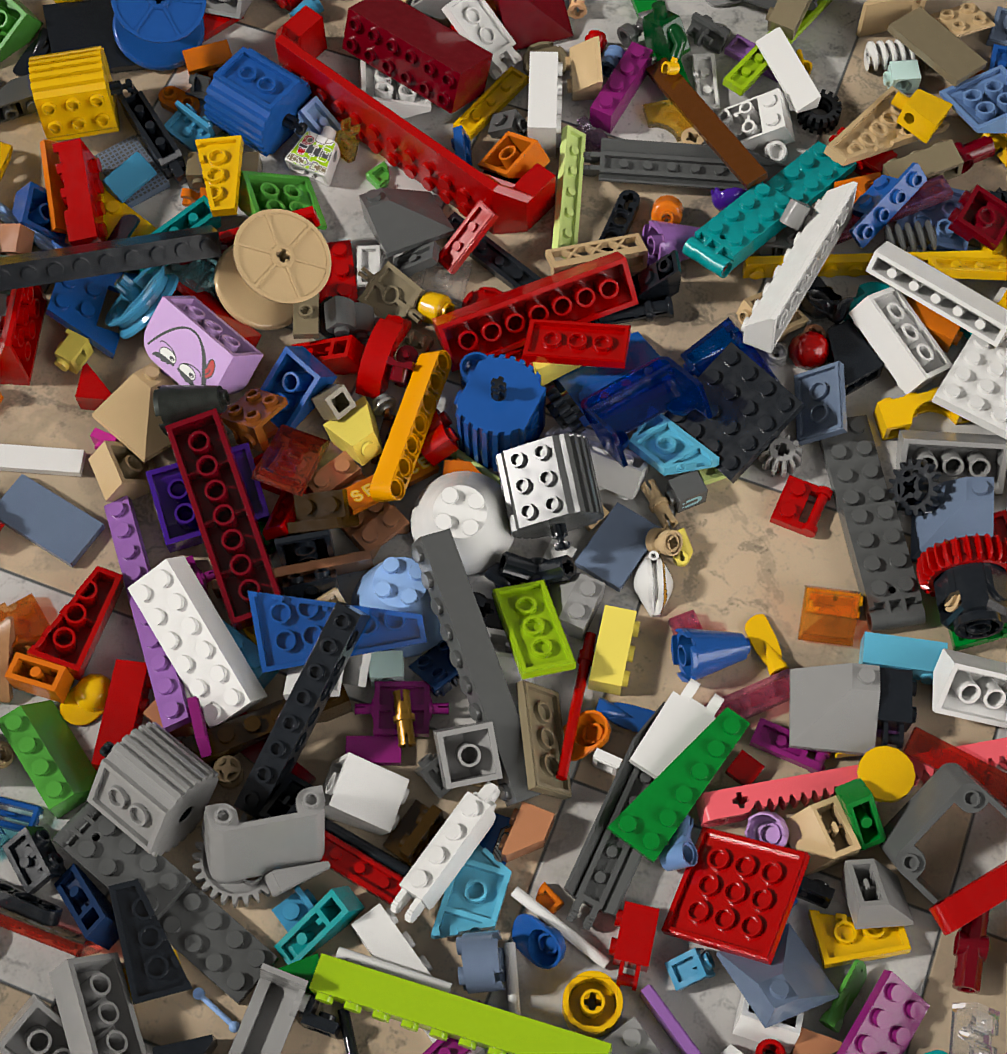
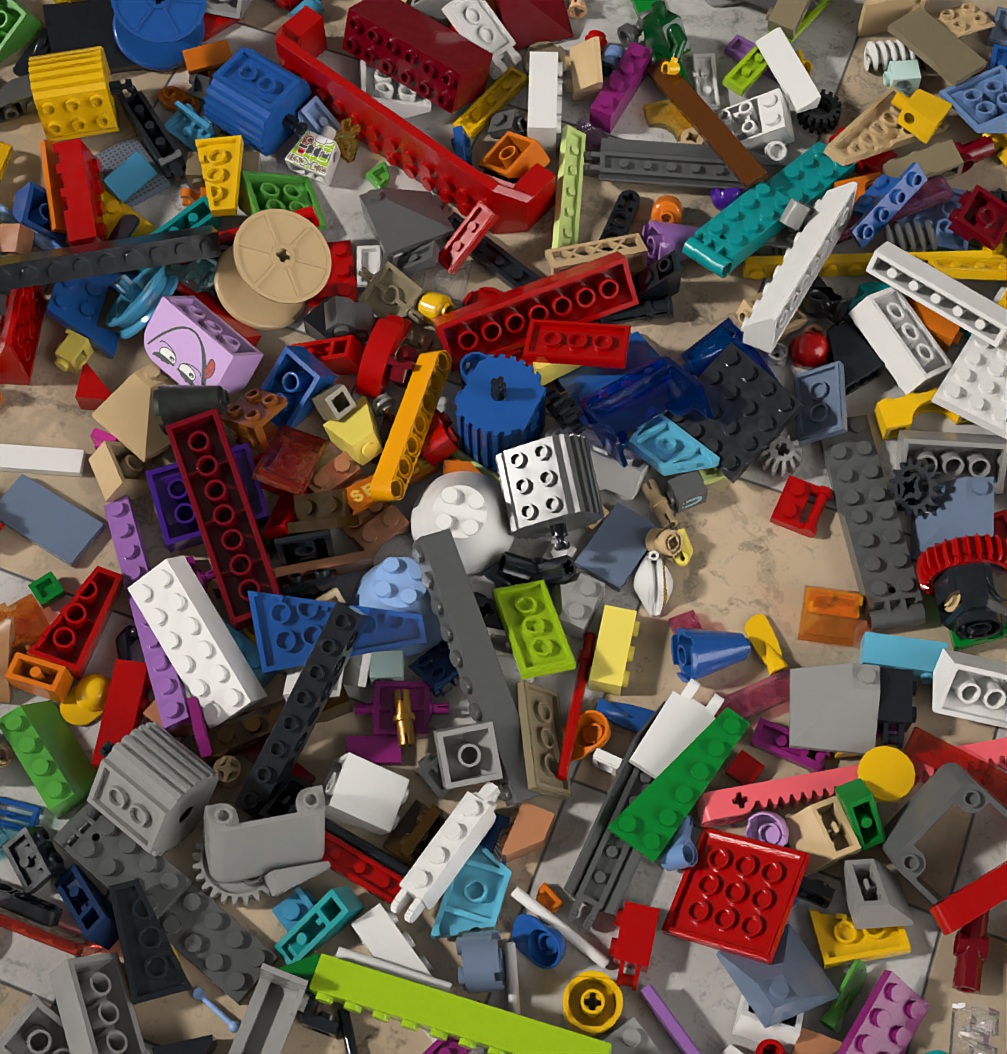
dark tan plate [293,293,320,339] -> none
dark azure bracket [664,948,715,991] -> none
dark grey hips [686,12,731,54] -> none
none -> green plate [28,571,67,609]
none -> black arm [115,625,139,661]

